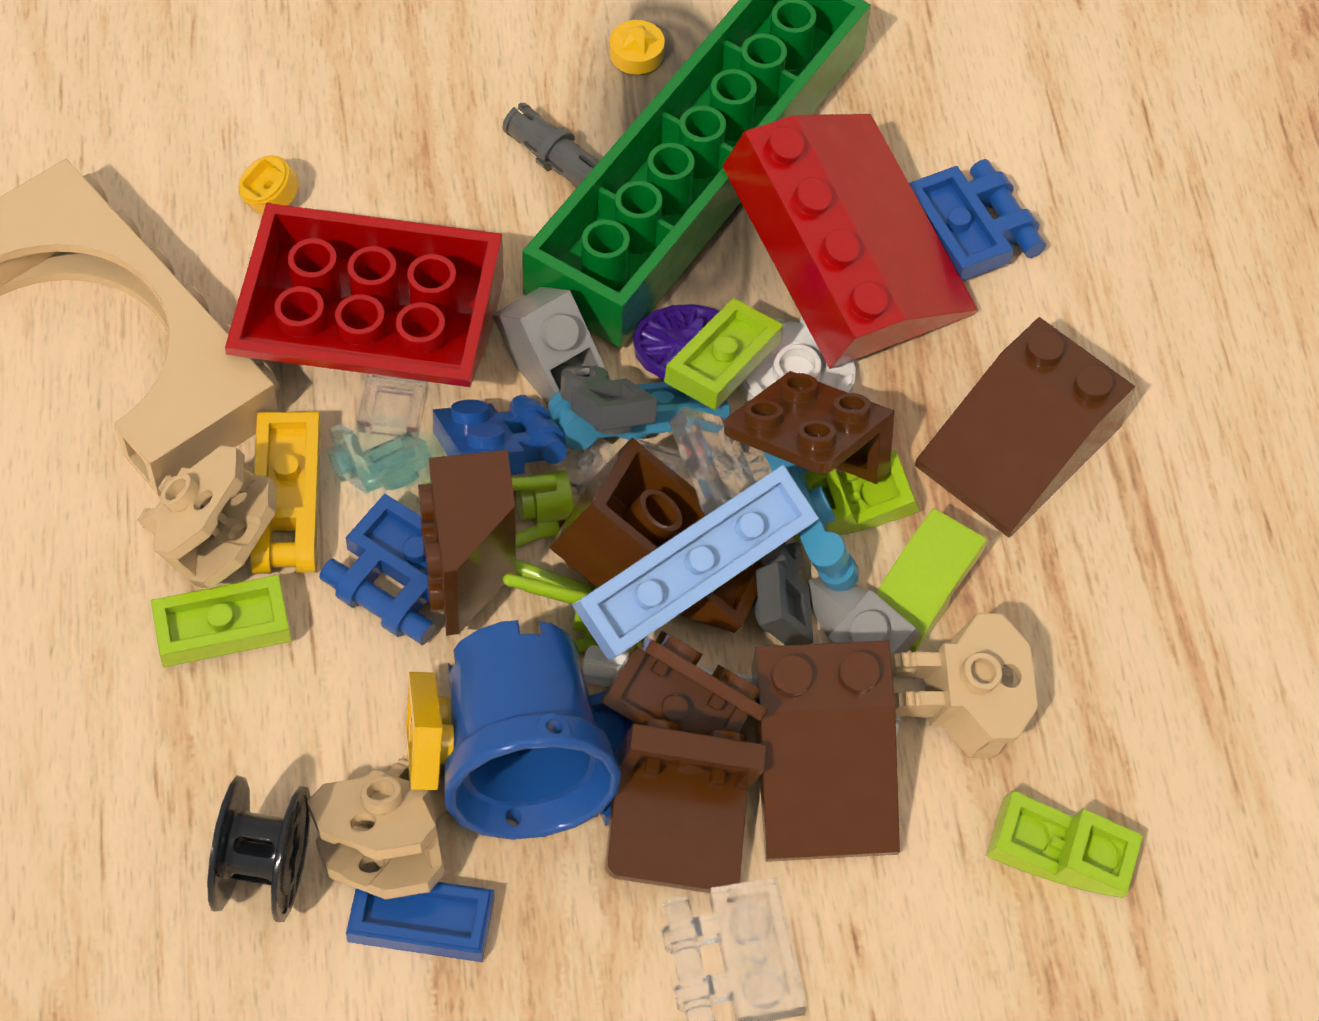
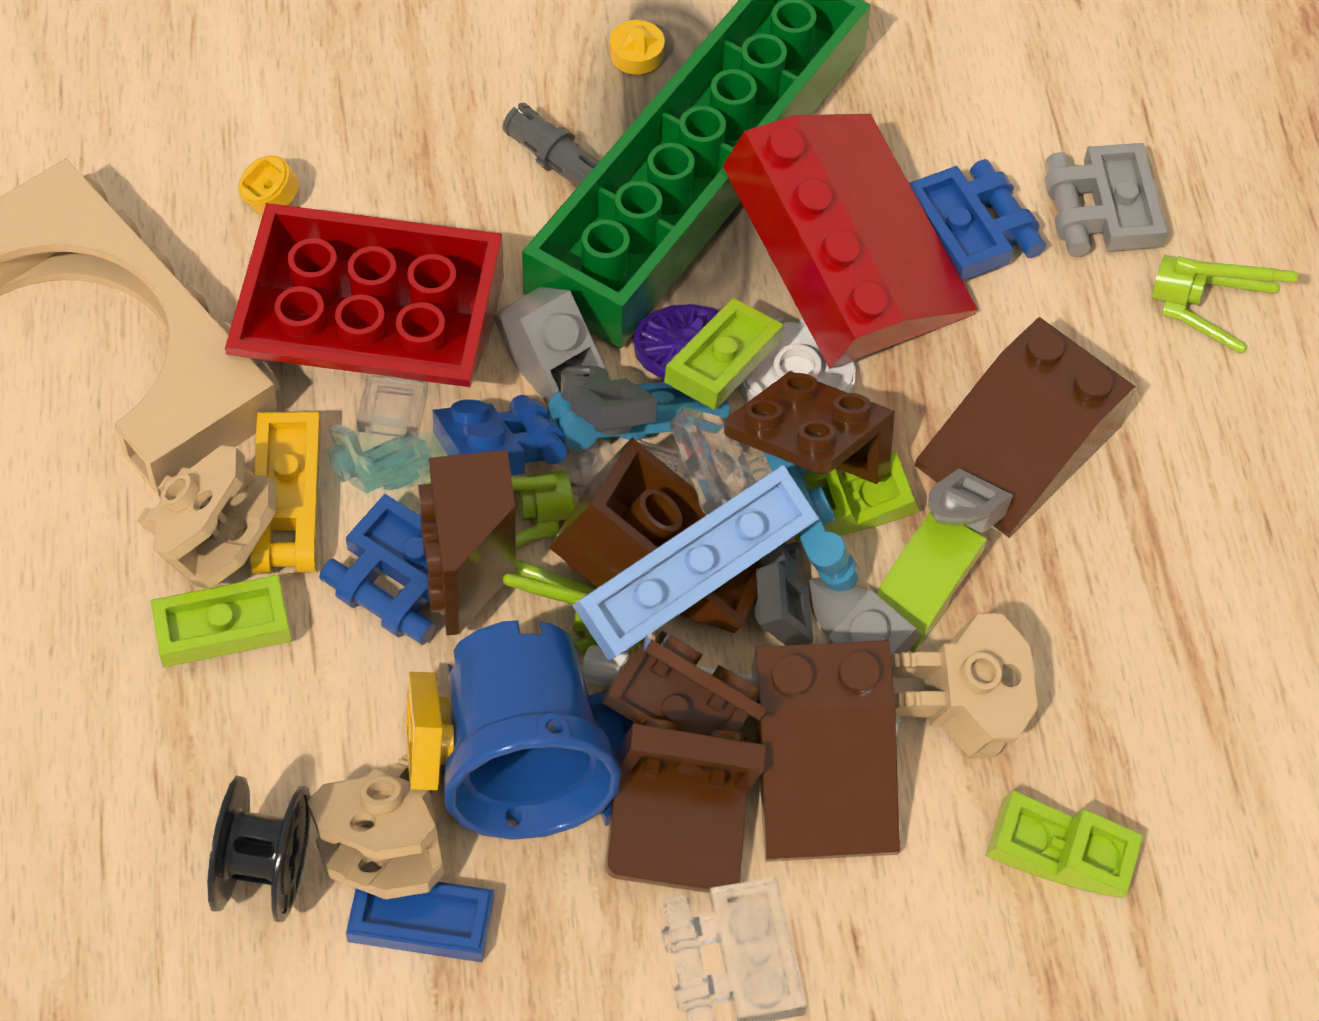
none -> light grey plate [927,468,1013,533]
none -> light grey plate [1045,143,1168,257]
none -> lime plant [1151,254,1299,353]

